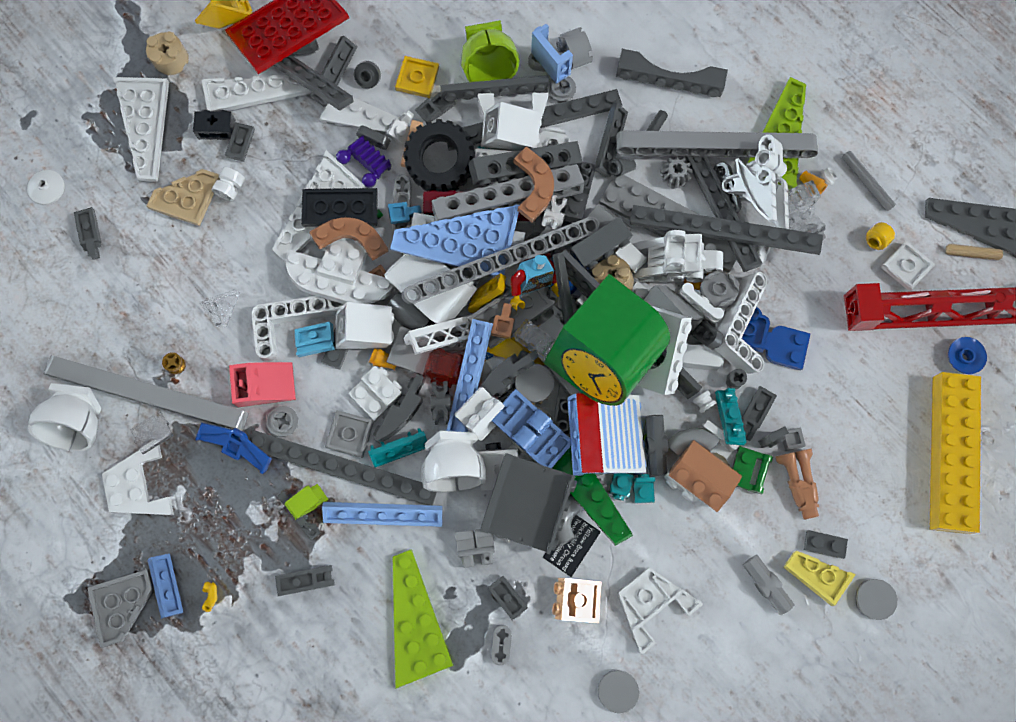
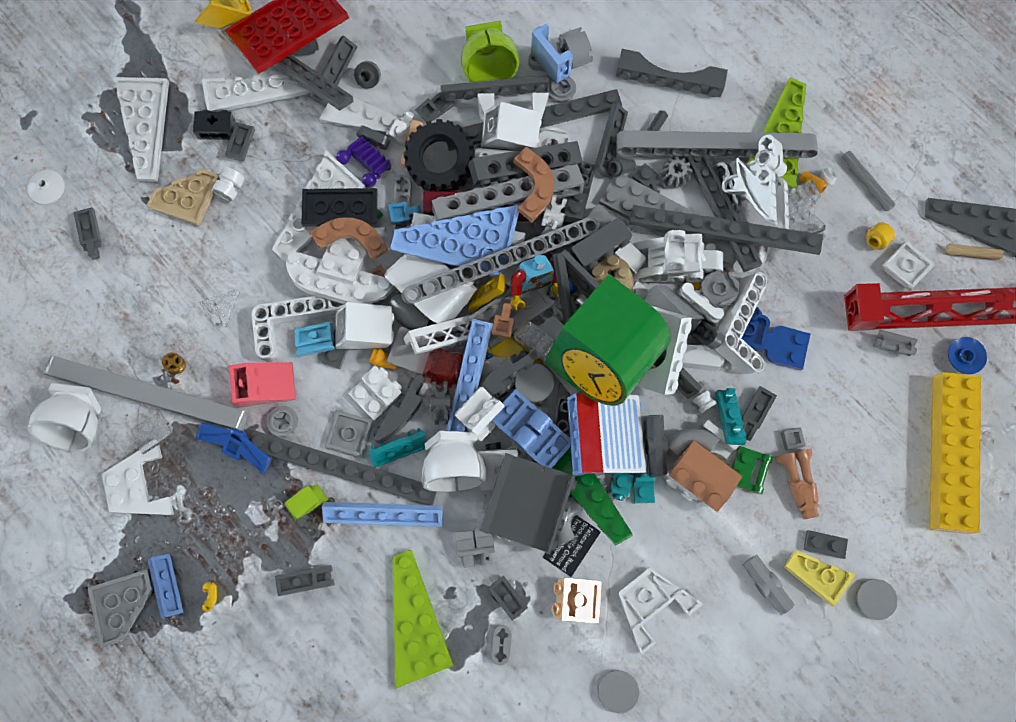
tan brick [146,32,189,75] -> none
yellow tile [395,56,439,98] -> none
dark grey bush [726,369,747,389] -> none
dark grey plate [758,426,789,448] -> none
none -> dark grey plate [632,163,666,194]
none -> light grey hinge [873,330,918,356]

